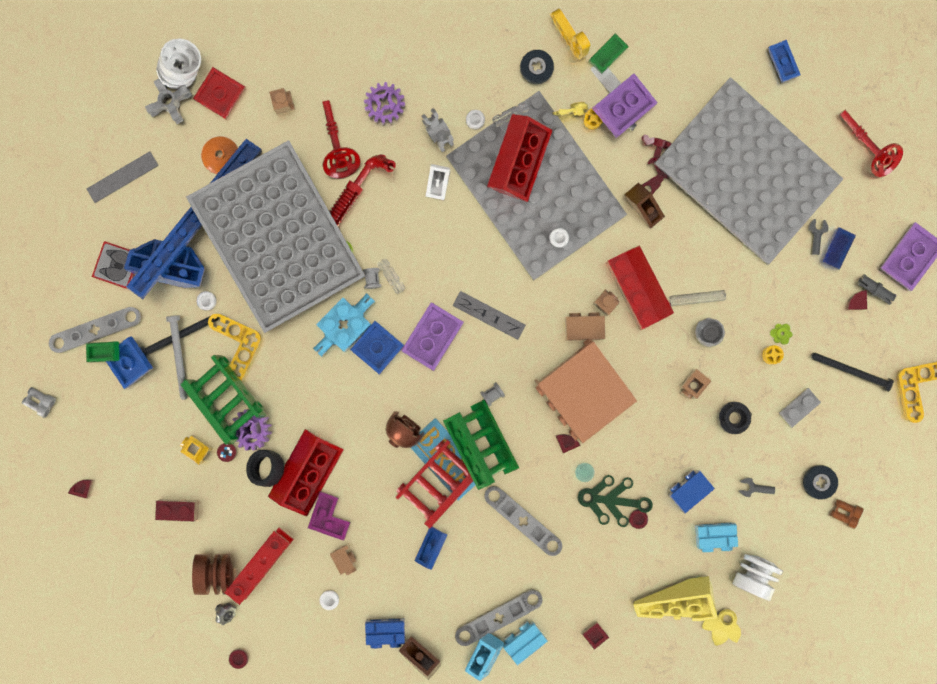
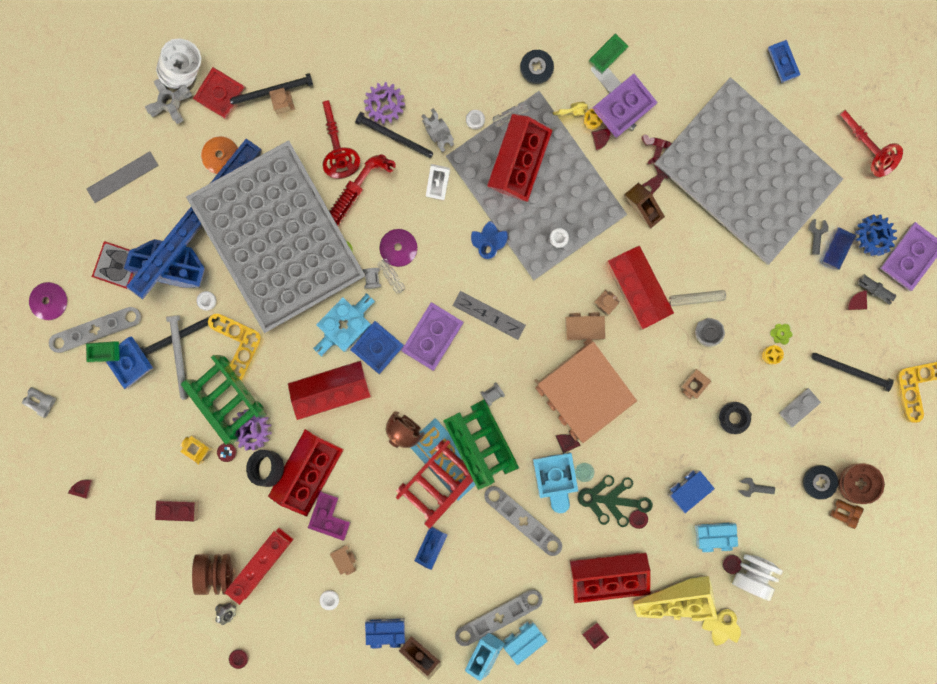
yellow beam [550,8,591,60] -> none
none -> magenta dish [29,282,68,320]
none -> black bar [230,73,313,105]
none -> red slope [288,361,372,420]
none -> black bar [355,111,434,158]
none -> magenta dish [379,229,418,267]
none -> blue plate [471,221,508,259]
none -> medium azure brick [532,452,578,513]
none -> red slope [570,553,651,604]
none -> dark red tile [591,128,611,151]
none -> dark red tile [722,554,742,574]
none -> copper wheel [838,463,885,504]
none -> blue gear [855,214,897,256]

